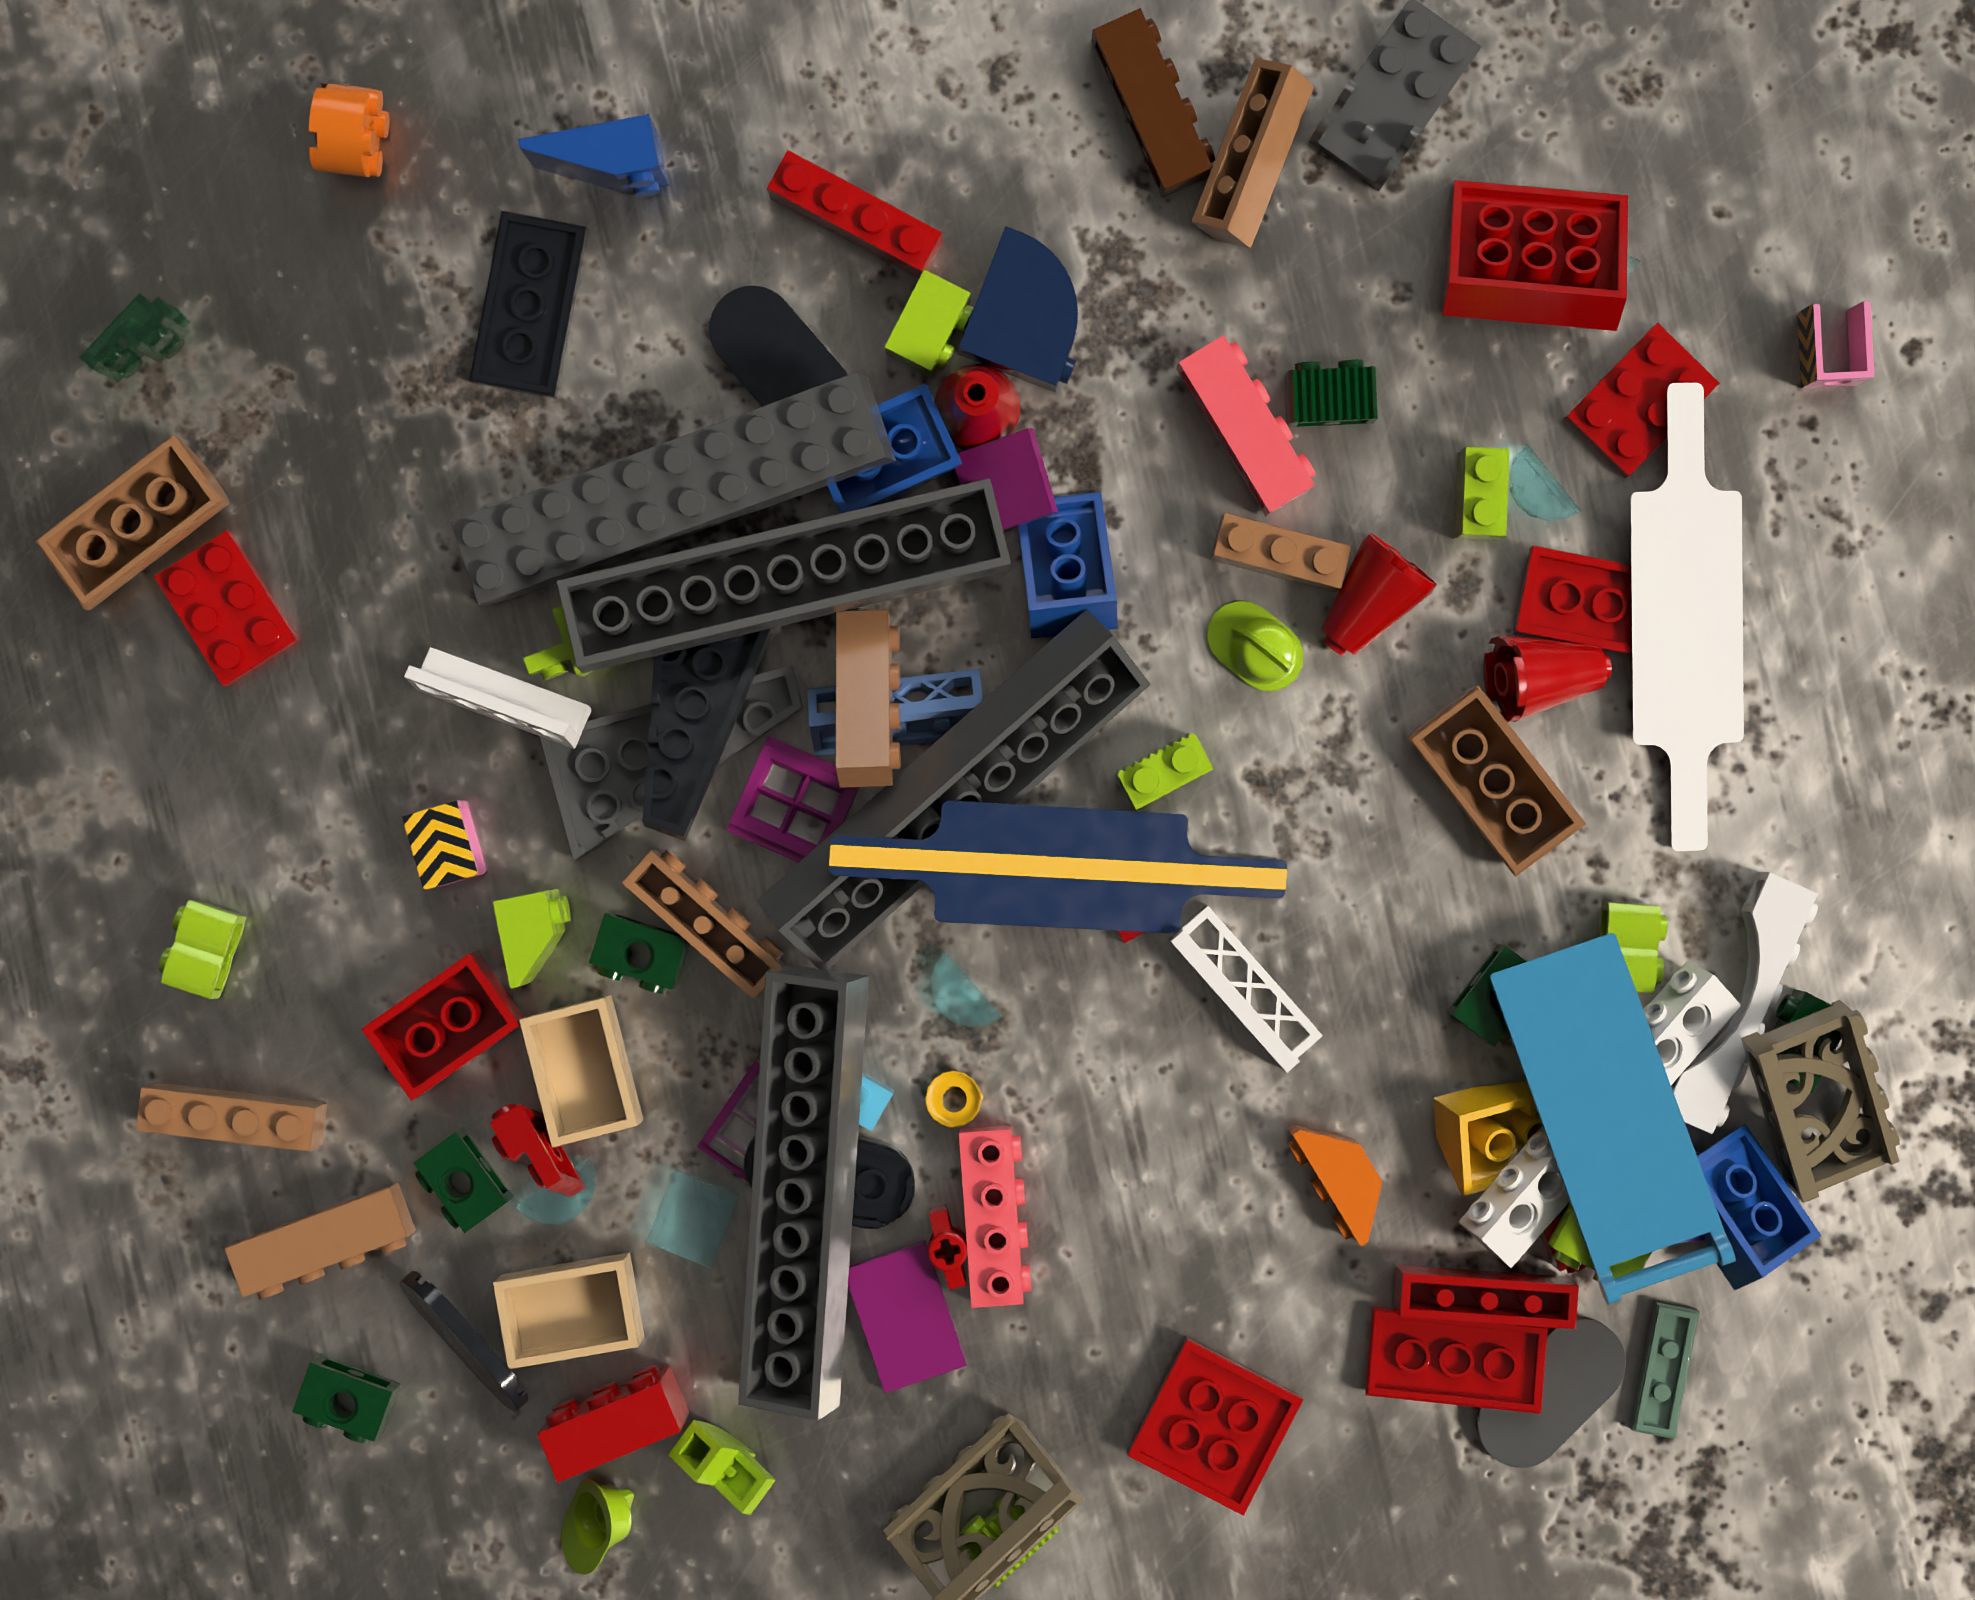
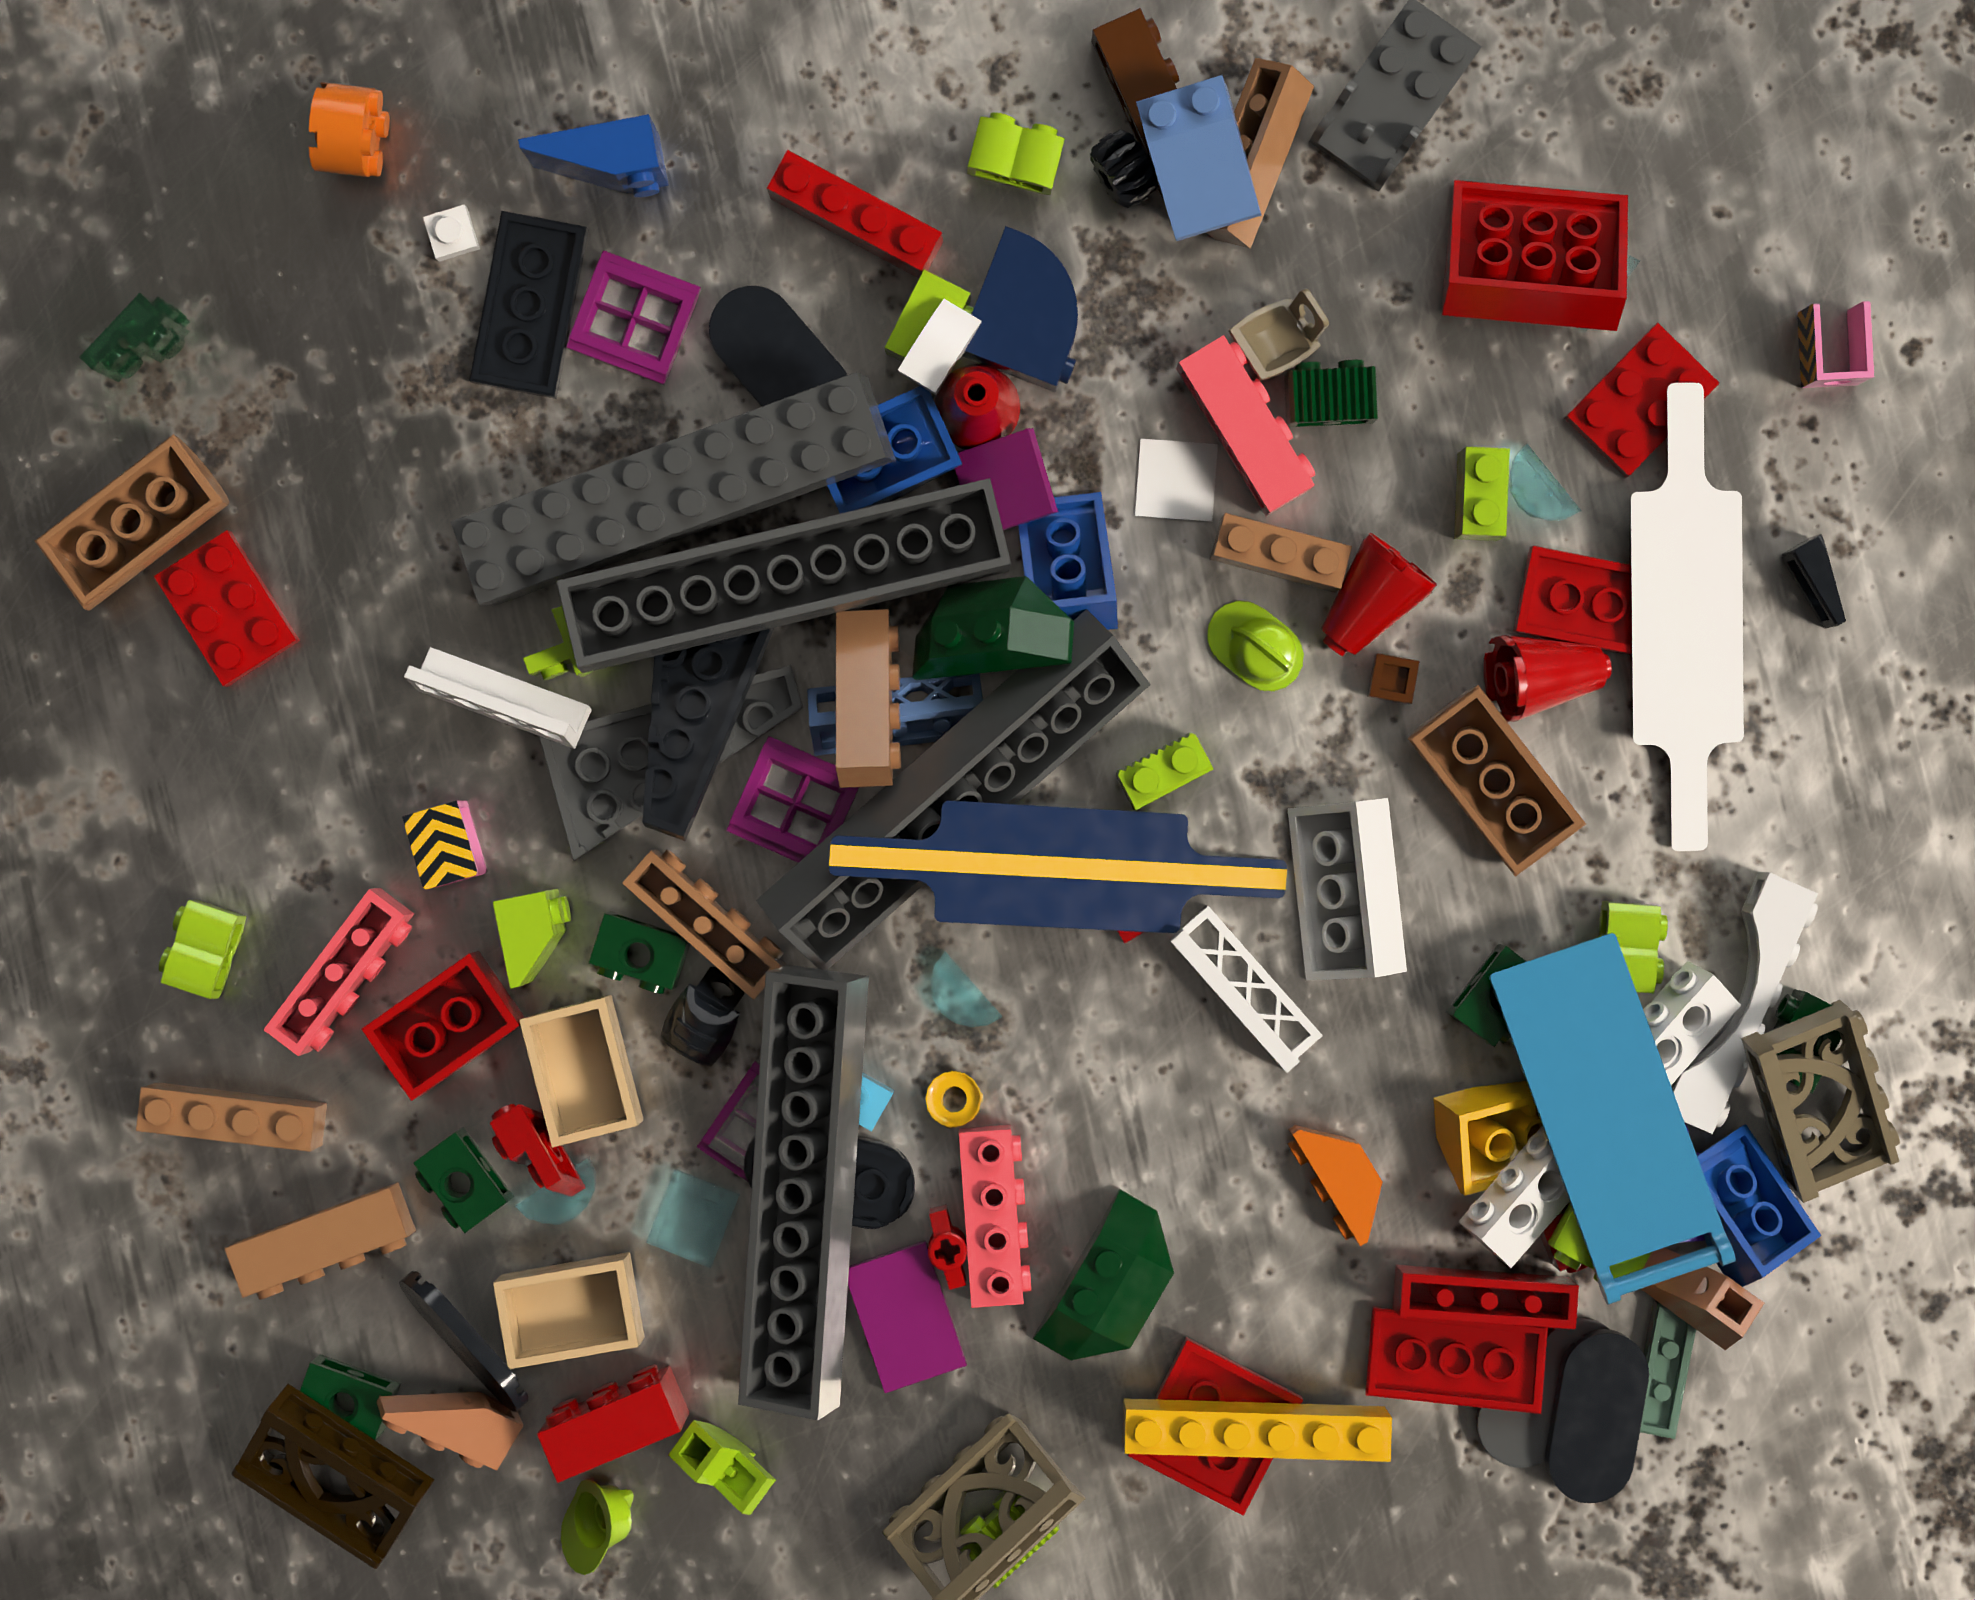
none -> dark brown fence [232,1383,435,1569]
none -> coral brick [263,888,415,1056]
none -> nougat slope [377,1392,524,1471]
none -> white plate [423,205,480,262]
none -> magenta piece [566,250,701,385]
none -> black piece [660,967,745,1067]
none -> white slope [898,299,982,395]
none -> dark green wedge [912,576,1074,680]
none -> lime brick [967,112,1065,195]
none -> dark green wedge [1033,1189,1174,1361]
none -> black gear [1090,129,1158,208]
none -> yellow brick [1122,1398,1392,1462]
none -> white sticker [1135,439,1218,522]
none -> medium blue slope [1136,75,1262,241]
none -> dark tan piece [1228,288,1329,381]
none -> white slope [1288,798,1407,981]
none -> reddish brown plate [1367,653,1420,705]
none -> black tile [1545,1329,1649,1503]
none -> nougat slope [1641,1248,1765,1350]
none -> black slope [1782,534,1846,629]

